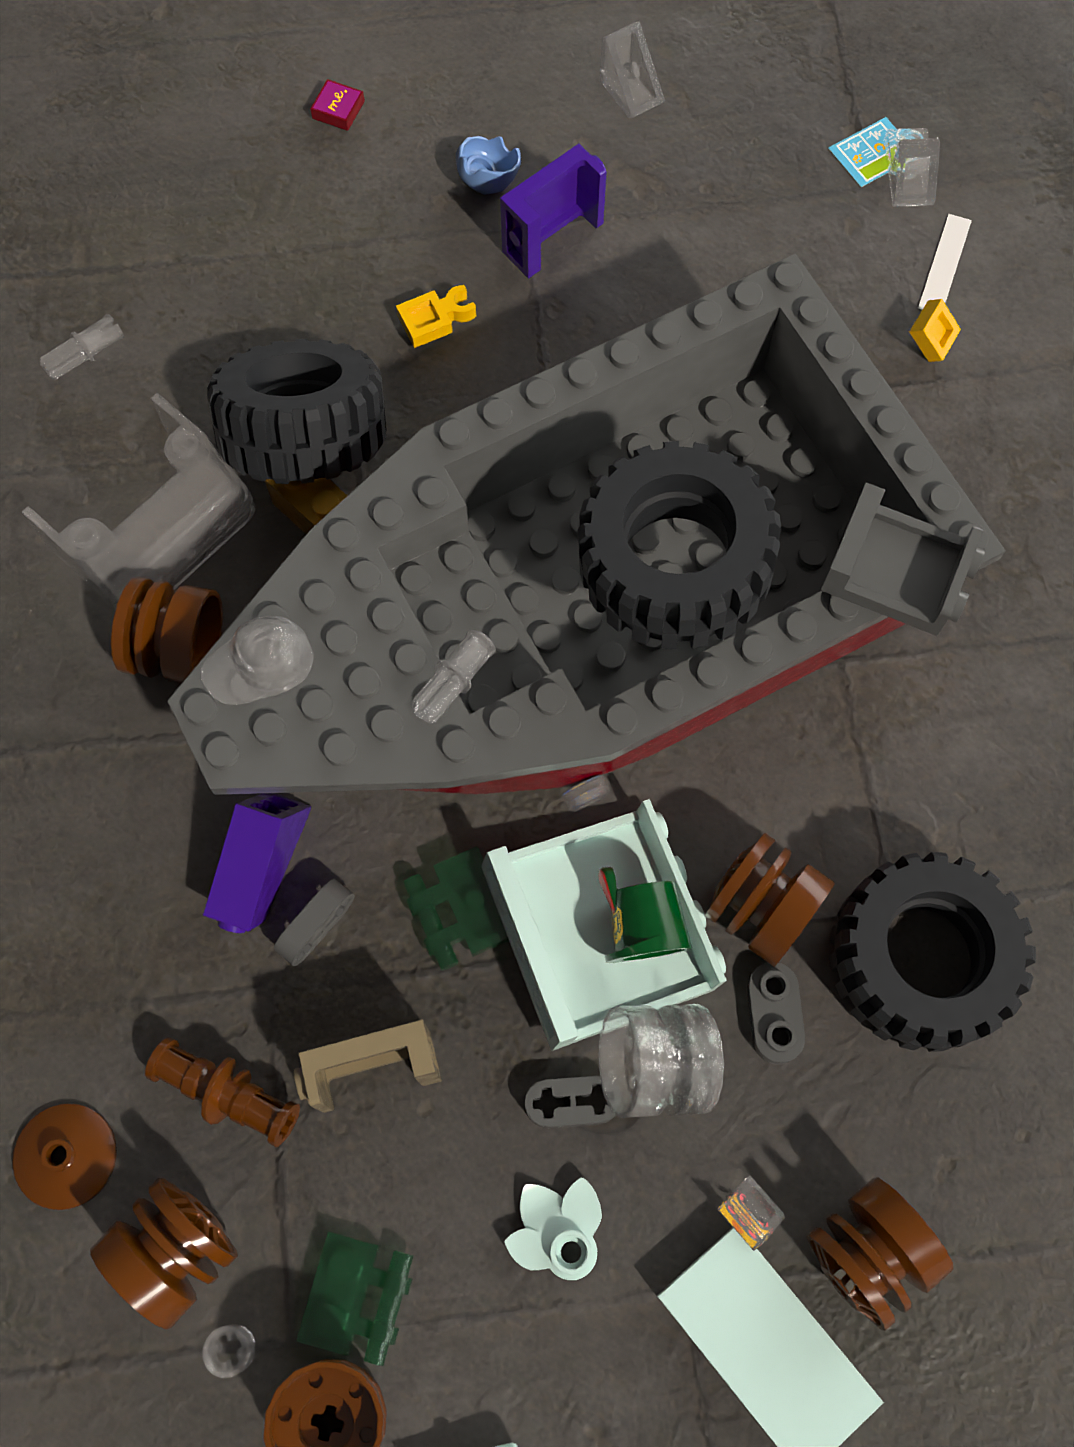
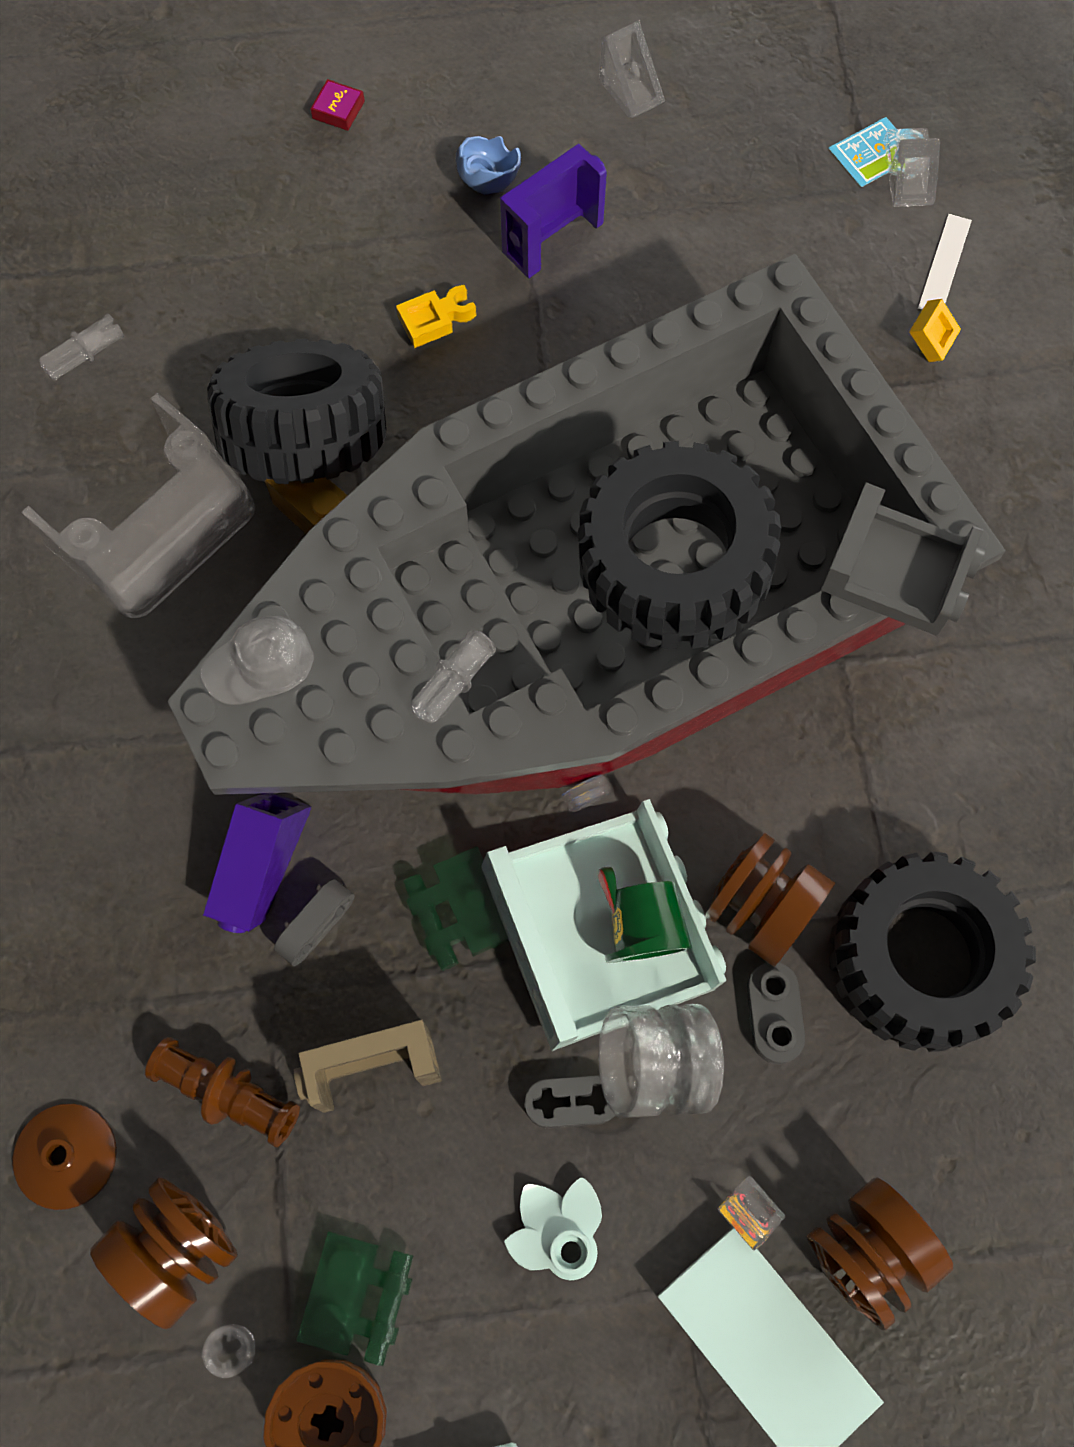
reddish brown wheel [111,576,223,684] -> none

